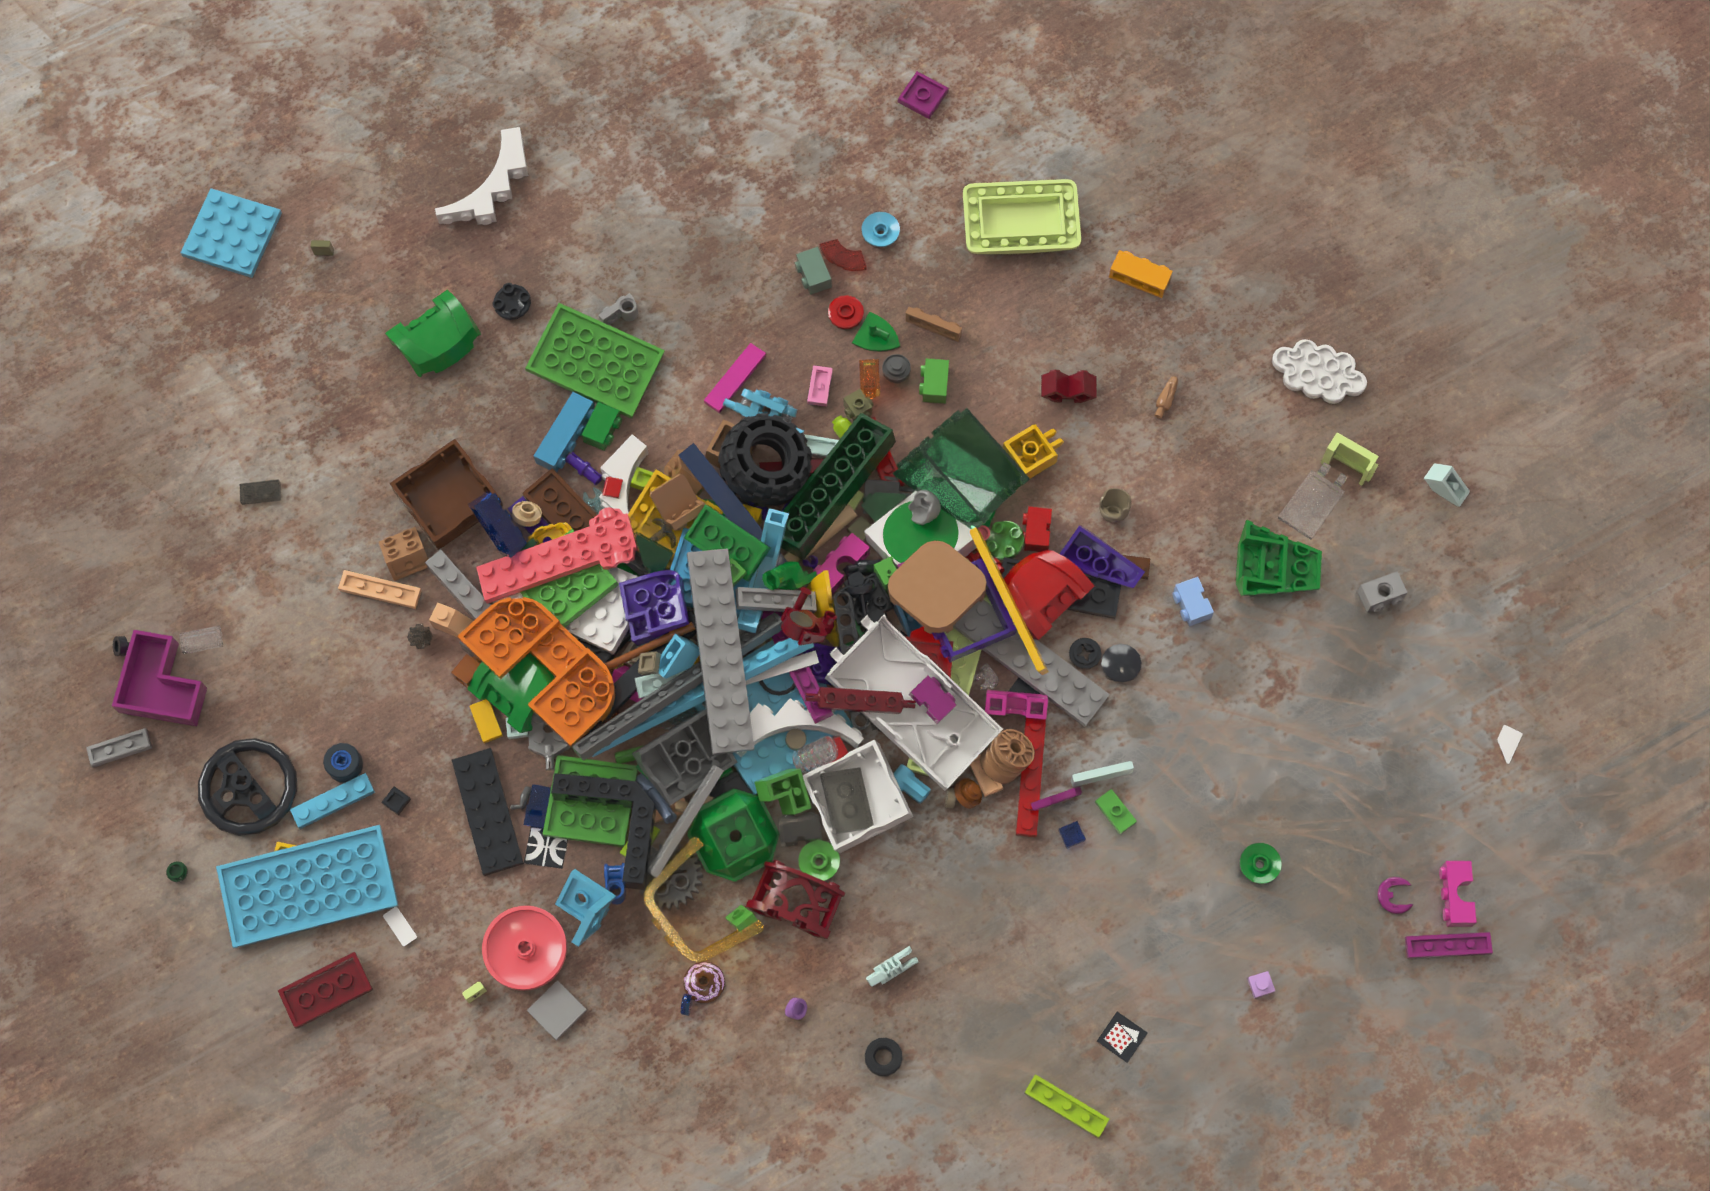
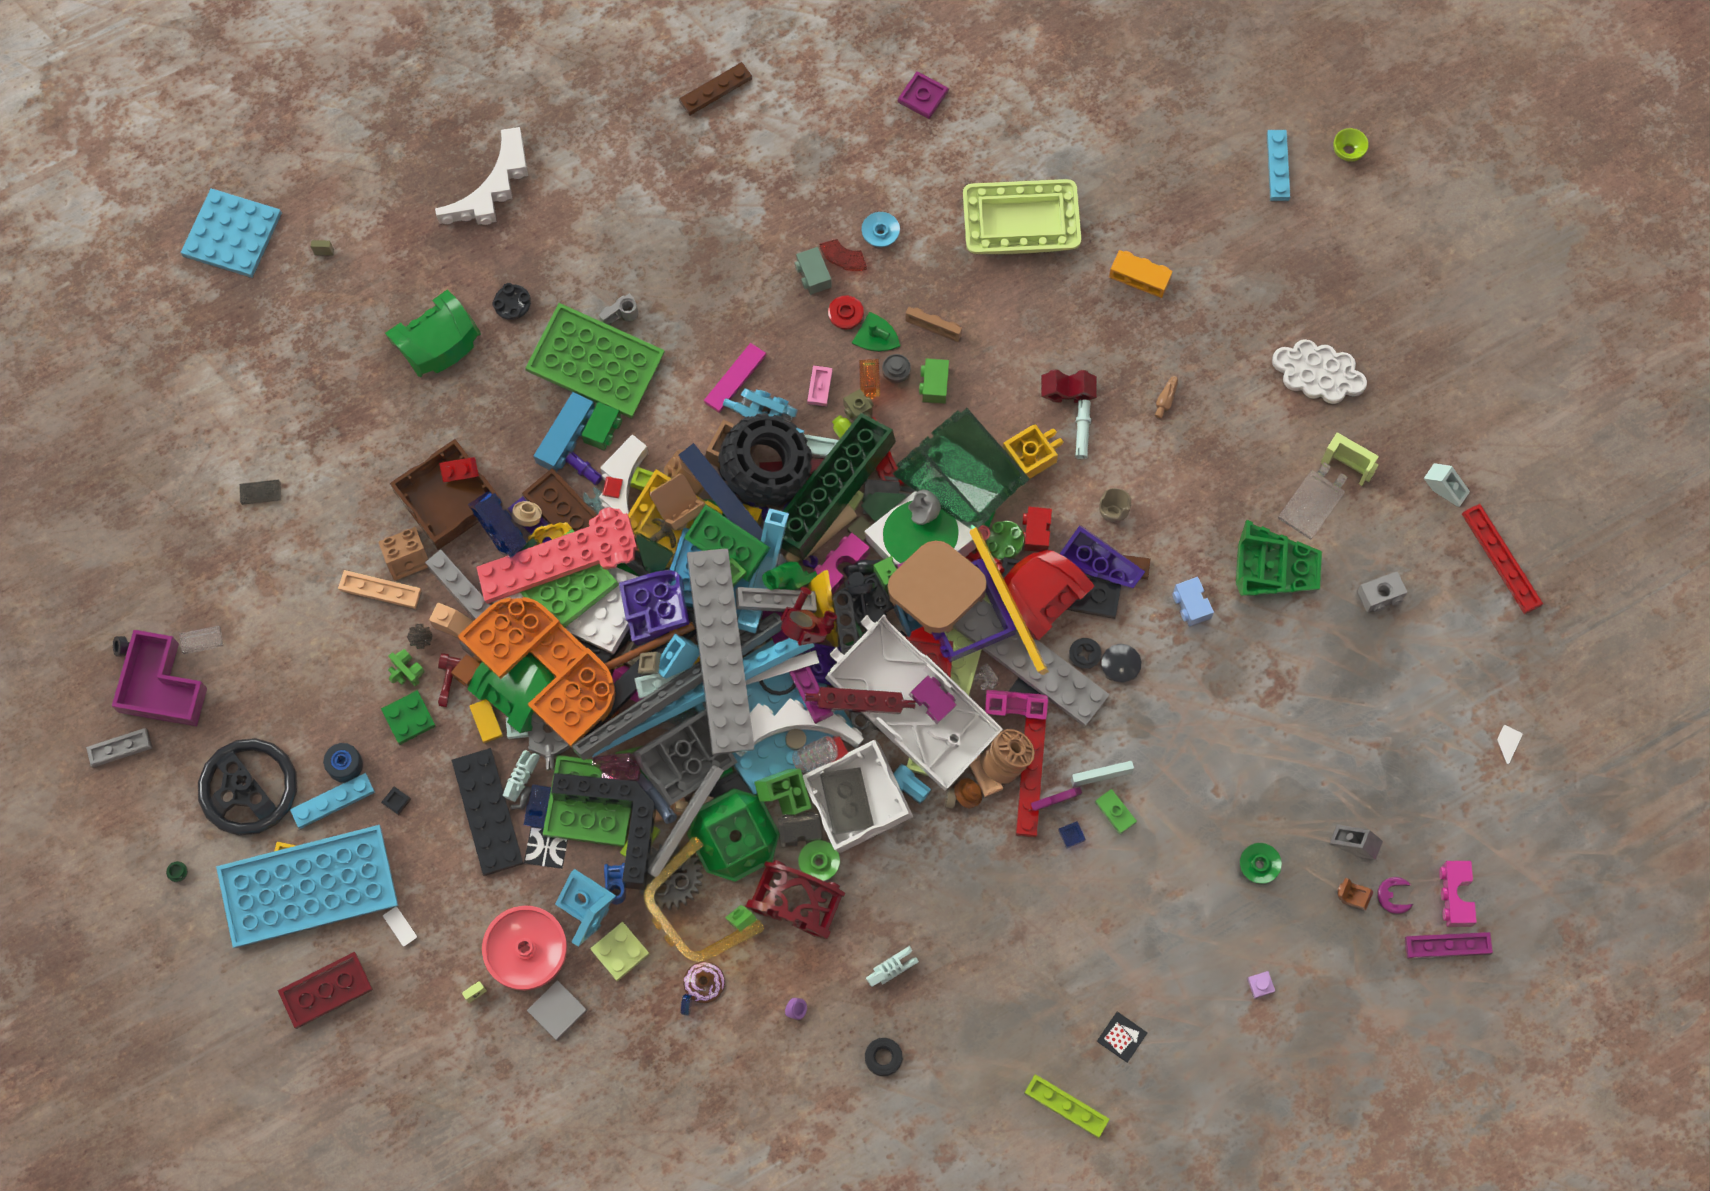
none -> green plate [381,690,436,745]
none -> bright green hips [388,649,425,687]
none -> dark red brick [438,653,461,708]
none -> red plate [439,457,479,482]
none -> light aqua hinge [503,750,540,802]
none -> yellowish green plate [590,922,650,981]
none -> clear pink bracket [592,753,641,781]
none -> reddish brown plate [679,62,752,116]
none -> light aqua pin [1075,400,1091,459]
none -> medium azure plate [1267,130,1290,201]
none -> flat silver slope [1330,825,1383,860]
none -> lime piece [1333,128,1368,161]
none -> dark orange bracket [1338,878,1374,911]
none -> red tile [1462,504,1543,615]

